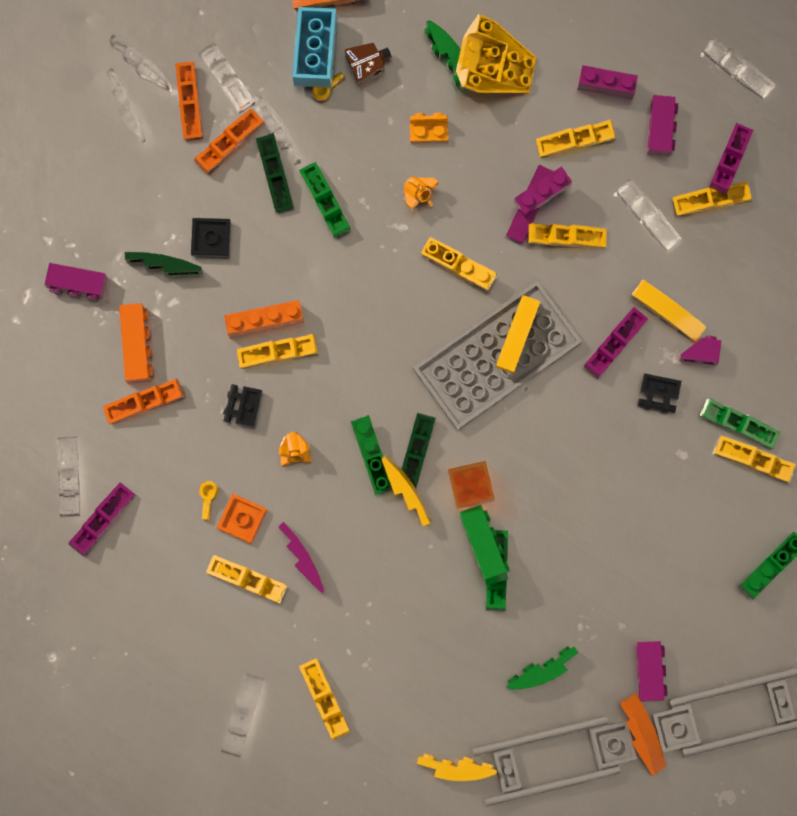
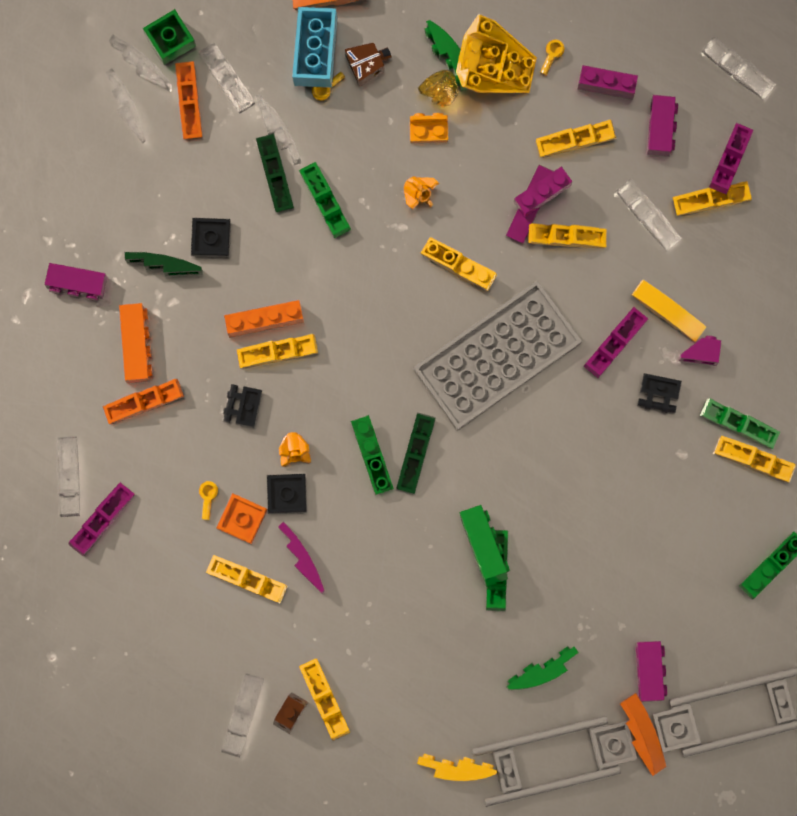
orange slope [194,108,264,174] -> none
yellow slope [382,455,432,526] -> none
clear orange brick [447,461,494,509] -> none
yellow slope [496,295,541,374] -> none
none -> green brick [143,9,196,66]
none -> black plate [267,474,307,514]
none -> reddish brown torso [273,693,309,734]
none -> clear yellow helmet [418,70,458,108]
none -> yellow plate [540,39,565,76]

